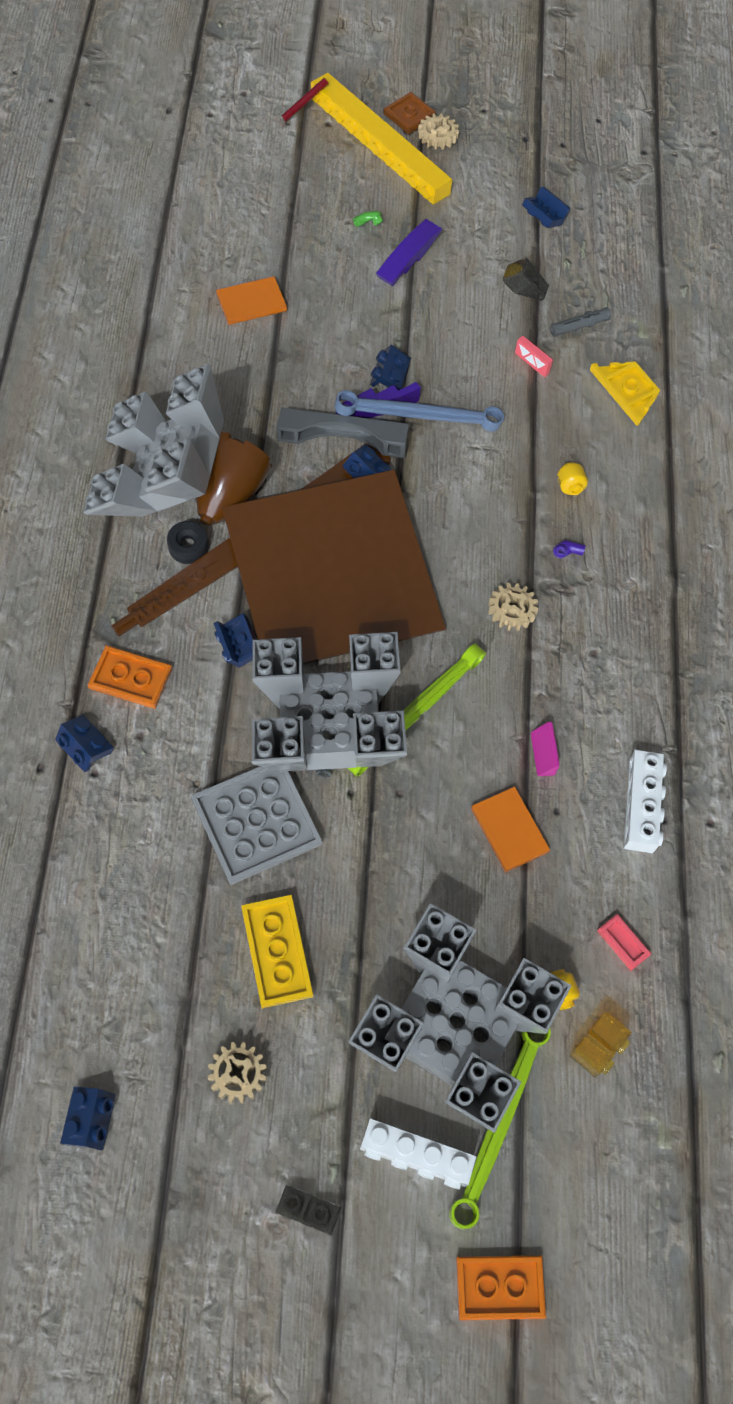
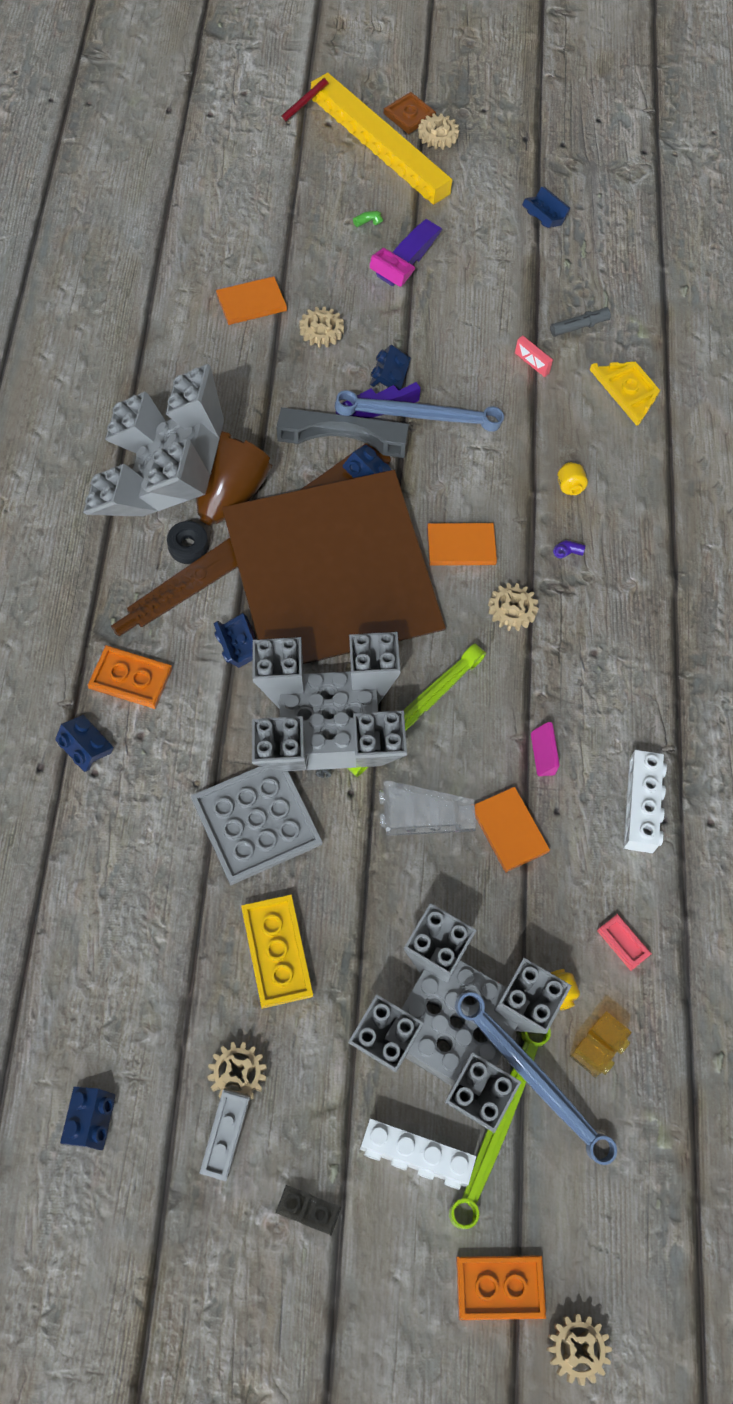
clear smoke slope [502,257,549,301] -> none
none -> light grey tile [199,1088,250,1181]
none -> tan gear [300,307,344,348]
none -> dark pink slope [370,248,415,287]
none -> clear slope [379,781,476,836]
none -> orange tile [427,523,497,566]
none -> sand blue piece [455,992,617,1165]
none -> tan gear [547,1314,612,1386]

